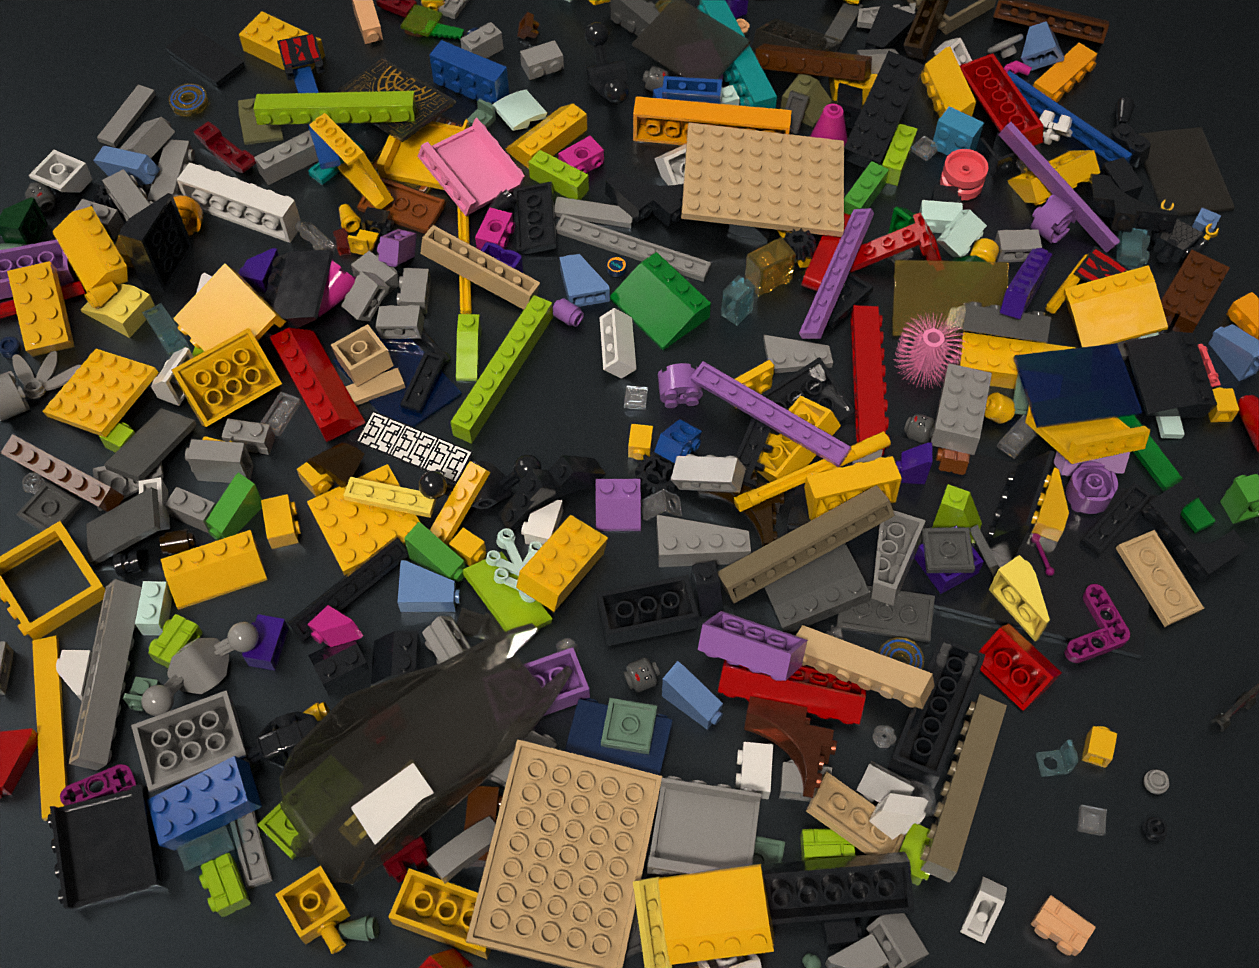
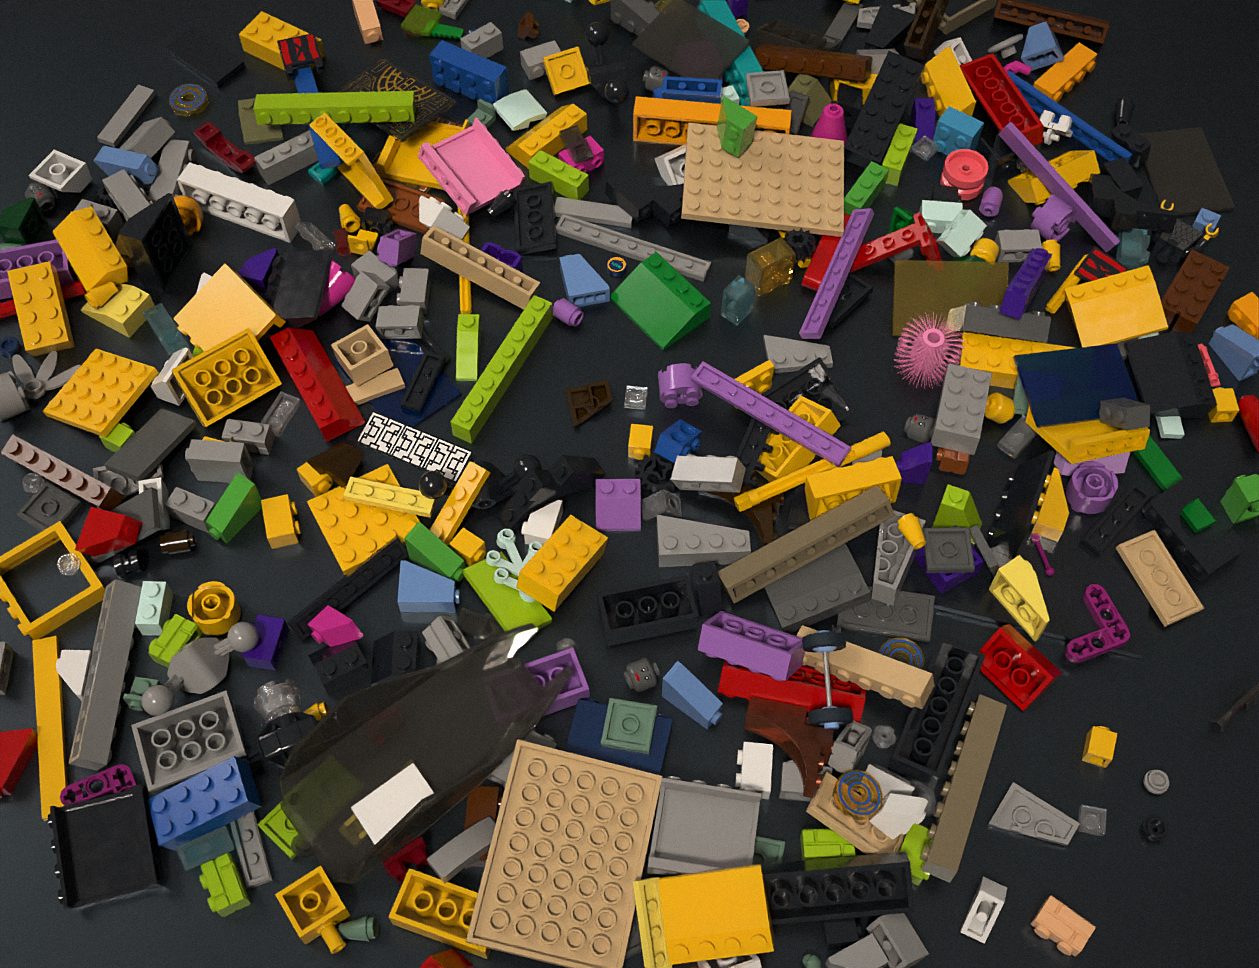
yellow slope [161,530,267,610] -> none
dark pink brick [475,207,515,250] -> none
white brick [600,308,636,379] -> none
red brick [851,305,890,456] -> none
clear light blue bracket [1035,740,1078,777] -> none
none -> clear plate [57,554,81,576]
none -> red slope [75,507,143,557]
none -> yellow brick [187,581,241,635]
none -> clear cone [253,679,300,723]
none -> white slope [419,196,470,240]
none -> yellow plate [542,47,589,95]
none -> clear smoke slope [559,125,594,164]
none -> dark brown slope [565,380,612,427]
none -> bright green slope [717,96,758,158]
none -> light grey tile [745,70,790,107]
none -> black axle [802,630,853,729]
none -> light grey brick [828,720,872,774]
none -> clear yellow tile [833,770,883,820]
none -> yellow cone [897,513,926,549]
none -> dark purple slope [911,98,936,143]
none -> medium lavender brick [979,187,1003,217]
none -> light grey wing [988,782,1080,846]
none -> yellow cone [1042,239,1061,271]
none -> dark grey brick [1099,398,1150,430]

